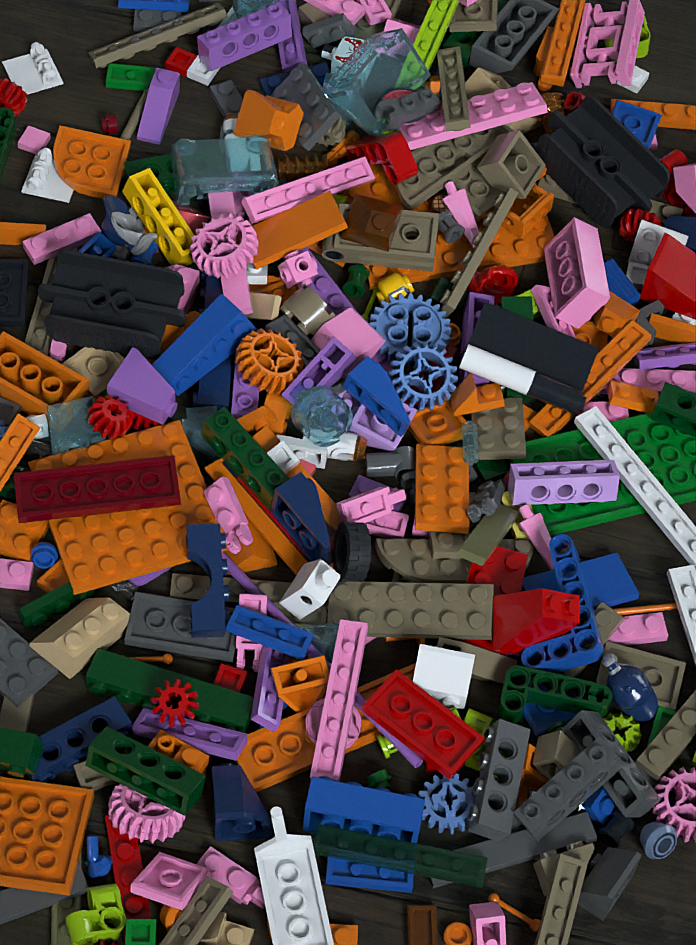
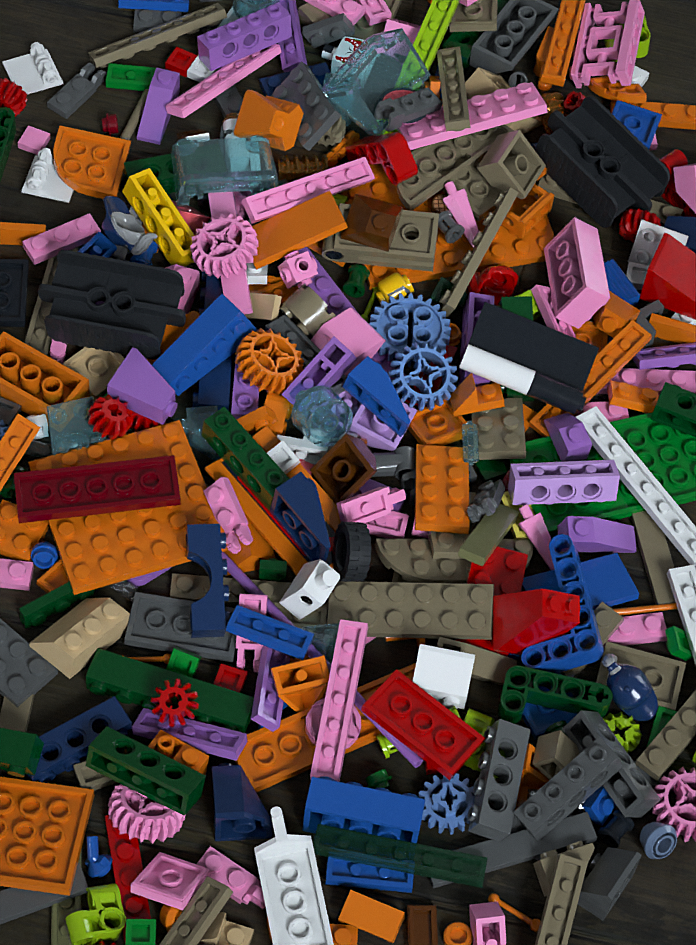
none -> dark grey hinge [47,63,107,119]
none -> bright pink tile [165,44,282,118]
none -> green plate [166,646,202,678]
none -> reddish brown plate [177,129,211,150]
none -> dark green plate [259,558,287,582]
none -> reddish brown slope [310,434,377,506]
none -> orange hinge [338,890,405,943]
none -> dark grey hinge [509,71,528,88]
none -> medium lavender slope [544,413,592,462]
none -> medium lavender slope [557,516,636,553]
none -> orange tile [588,76,647,103]
none -> dark tan tile [631,511,676,605]
none -> green plate [665,626,693,661]

